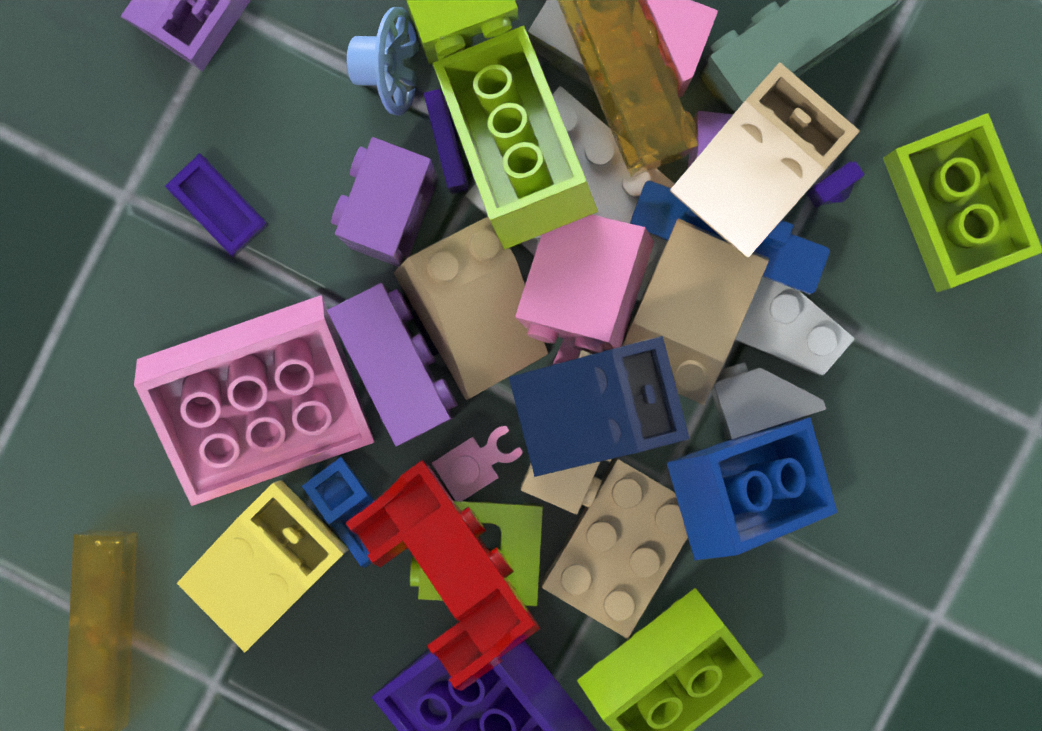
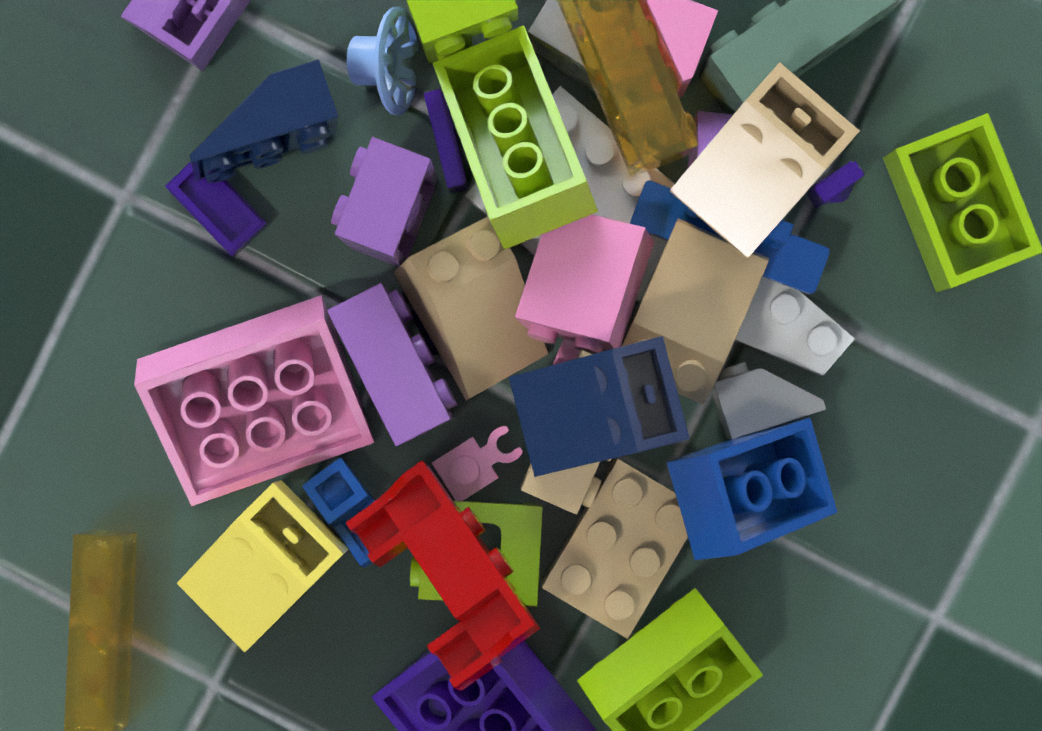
none -> dark blue slope [189,59,339,184]

